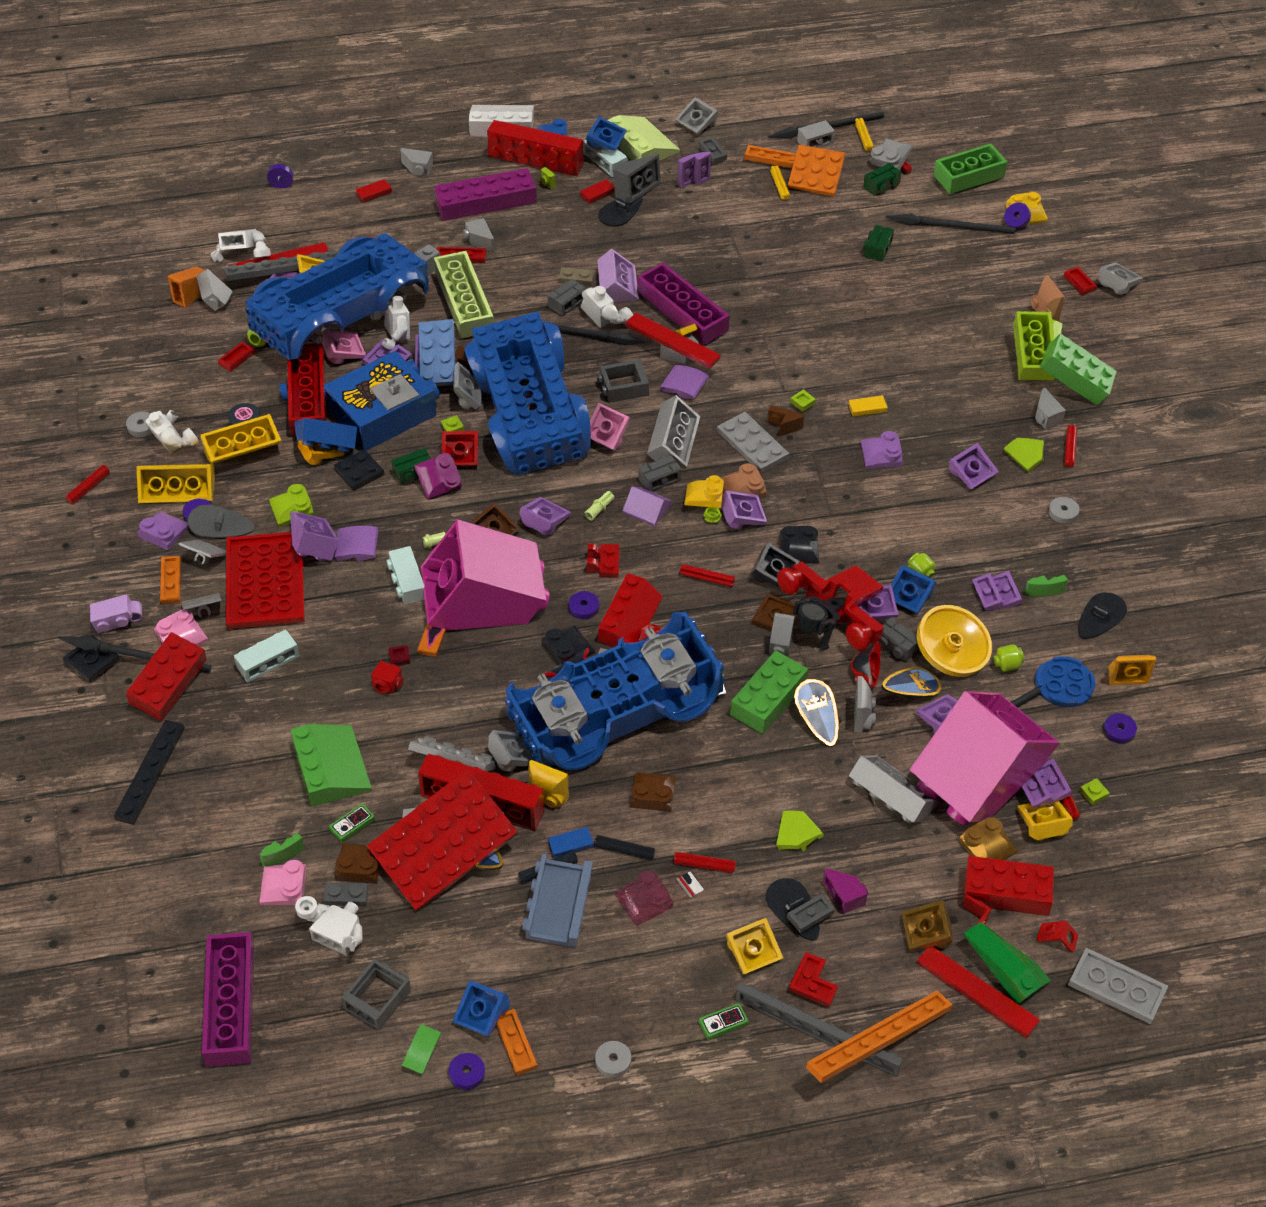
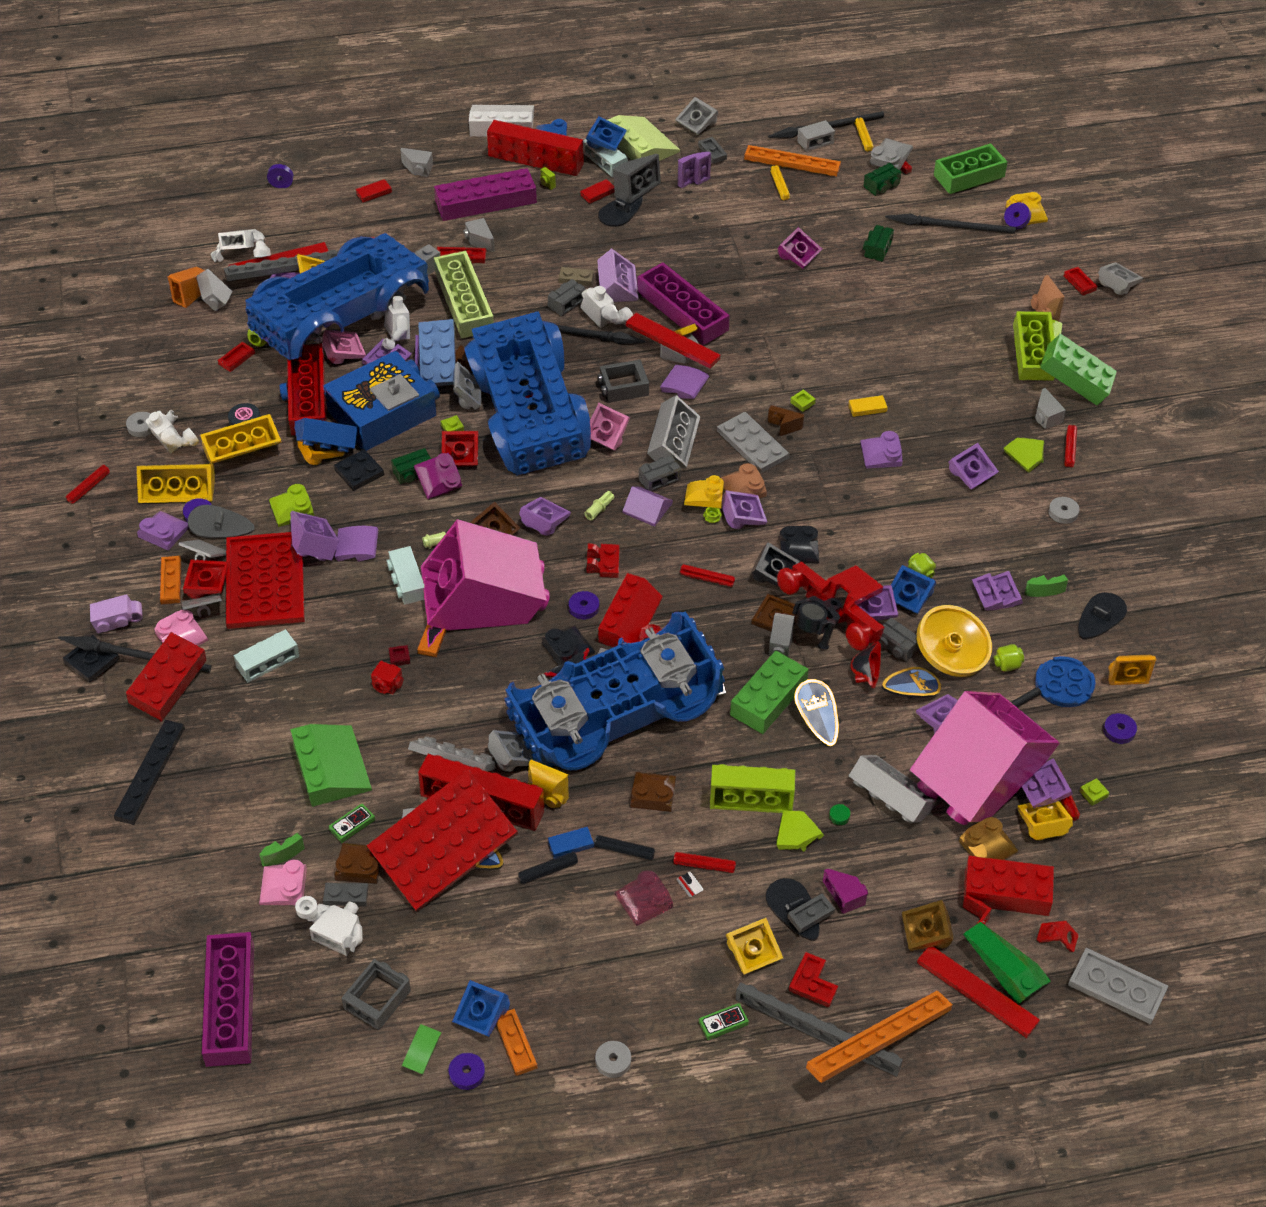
sand blue panel [522,854,593,948] -> none
orange plate [788,145,845,197] -> none
light grey slope [854,676,876,733] -> none
none -> red slope [183,560,229,599]
none -> lime brick [710,764,795,813]
none -> magenta slope [777,227,822,269]
none -> green tile [829,804,851,825]

